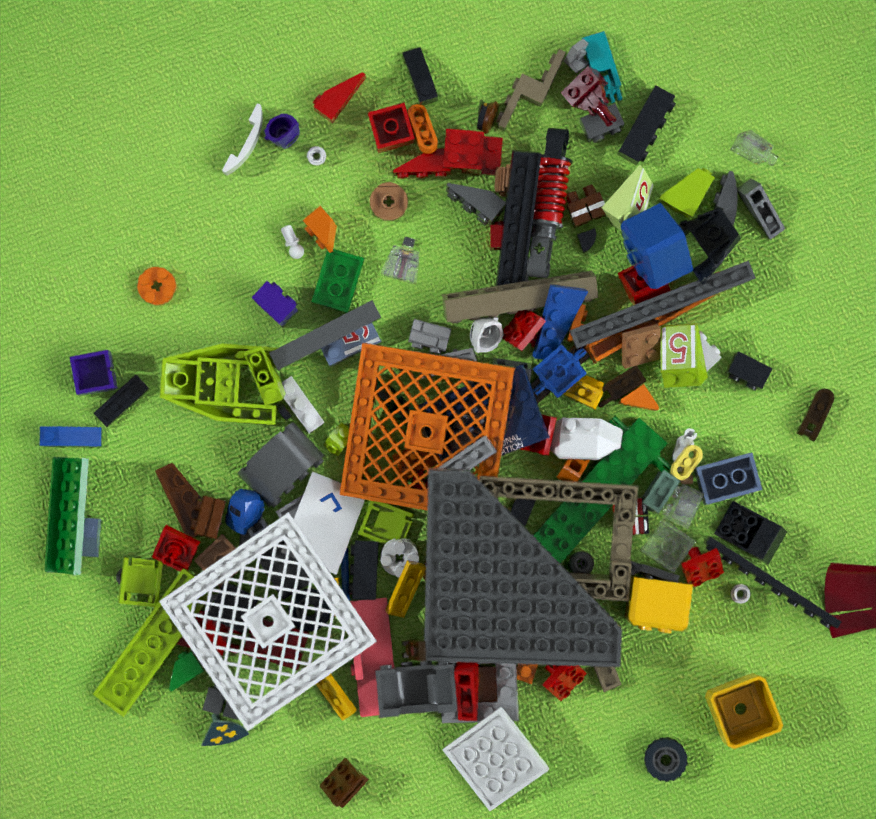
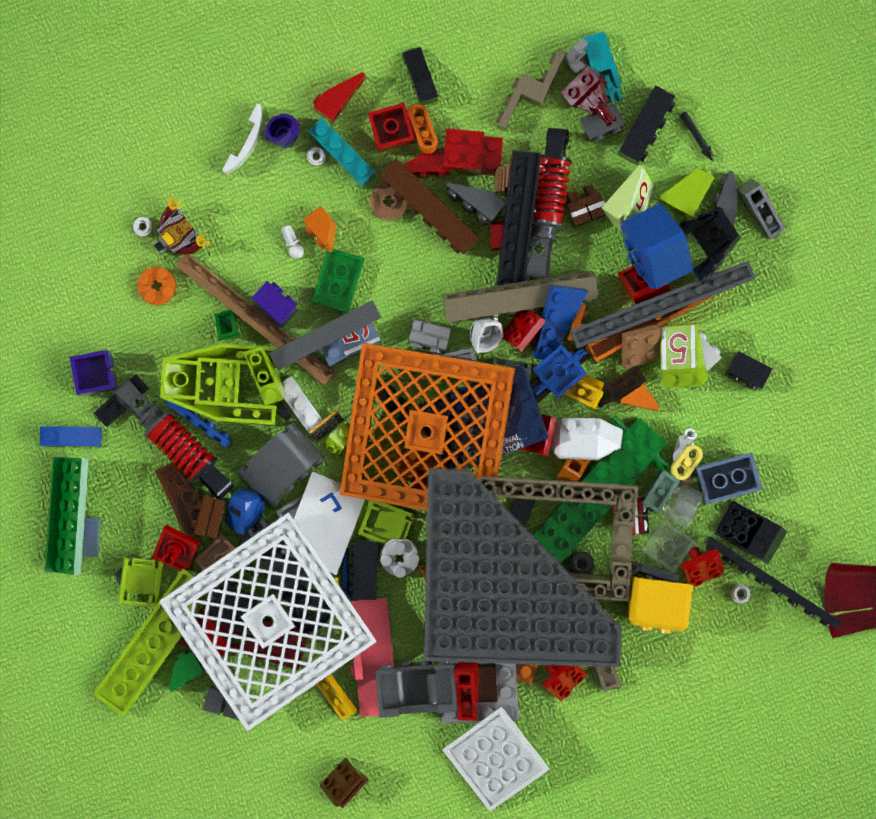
dark blue shield [201,713,249,746] -> none
clear torso [381,237,420,285] -> none
yellow plate [385,560,426,618] -> none
dark brown hinge [402,639,427,661] -> none
light grey plate [439,435,497,470] -> none
reddish brown piece [477,99,499,134] -> none
black tile [577,228,596,253] -> none
black wheel [644,737,688,782] -> none
yellow plate [705,673,783,749] -> none
clear torso [730,130,778,166] -> none
dark brown plate [796,388,835,442] -> none
none -> piece [112,380,234,500]
none -> white plate [133,217,152,236]
none -> torso [154,196,210,255]
none -> blue wing [165,400,233,449]
none -> medium nougat plate [176,254,336,385]
none -> green slope [214,310,240,341]
none -> teal arch [308,118,376,189]
none -> black sticker [309,410,344,442]
none -> reddish brown brick [380,158,479,255]
none -> black piece [680,111,714,161]

